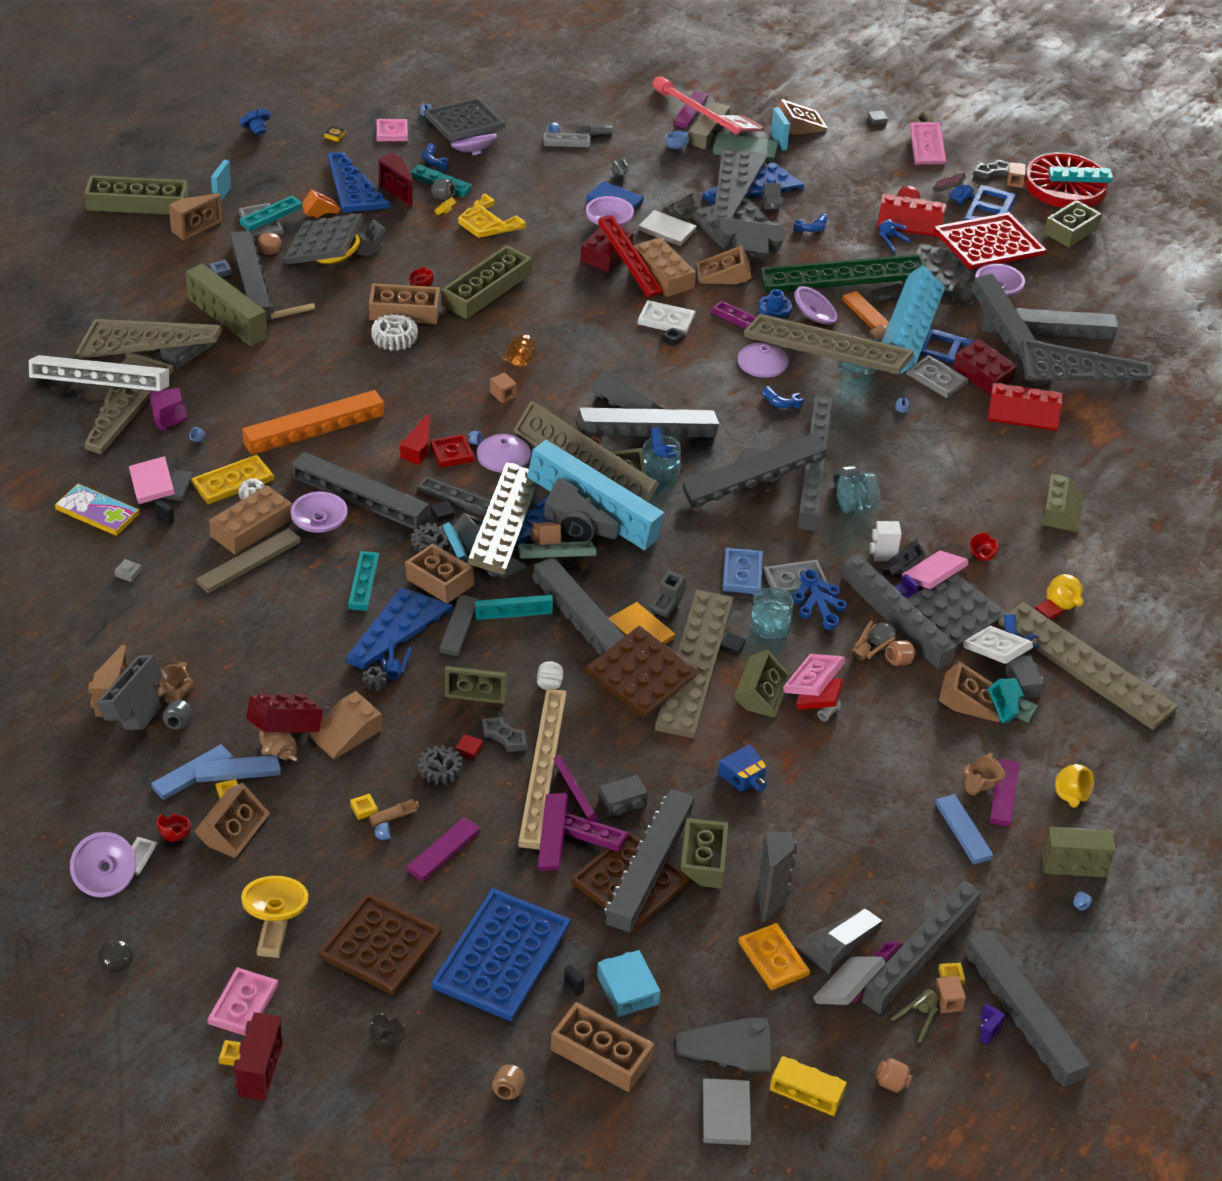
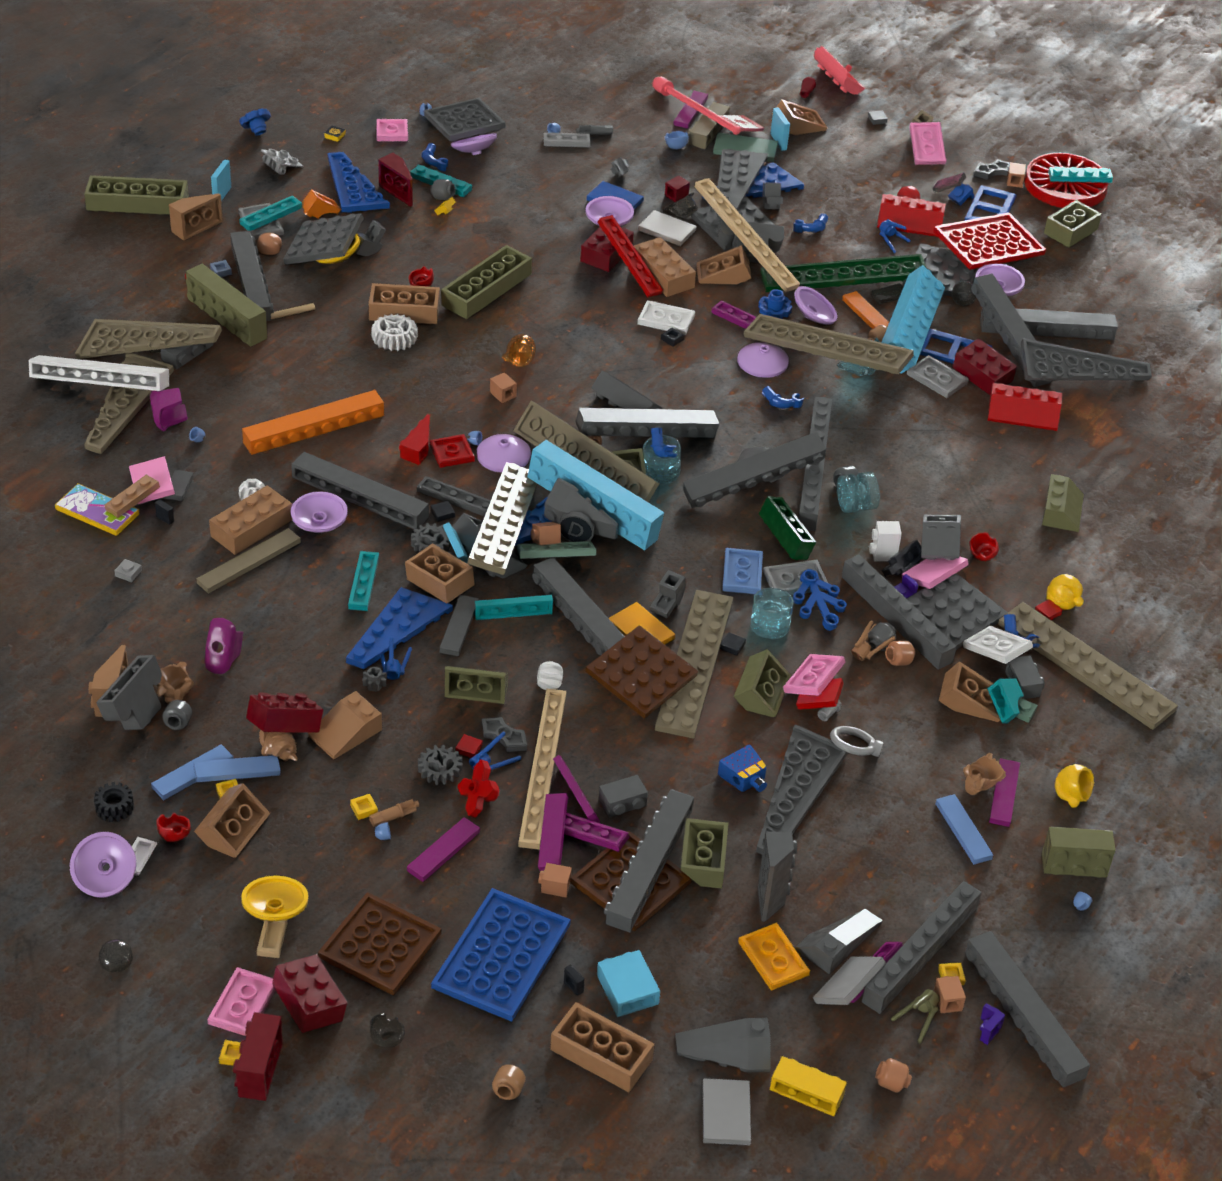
yellow tile [191,455,274,505] -> none
yellow wing [458,194,526,238] -> none
medium blue hinge [895,397,910,412] -> none
none -> black tyre [94,782,134,822]
none -> medium nougat plate [104,474,160,518]
none -> magenta piece [204,618,243,674]
none -> light grey hinge [261,149,304,174]
none -> dark red brick [272,954,347,1033]
none -> red plant [457,759,500,818]
none -> blue plant [469,732,521,770]
none -> nougat brick [538,863,572,897]
none -> dark red brick [664,176,690,202]
none -> tan plate [694,178,800,293]
none -> dark grey wing [756,724,848,854]
none -> dark green brick [759,496,816,560]
none -> dark red cone [800,77,816,98]
none -> coral container [814,46,865,95]
none -> light grey piece [830,726,883,757]
none -> dark grey slope [921,514,961,560]

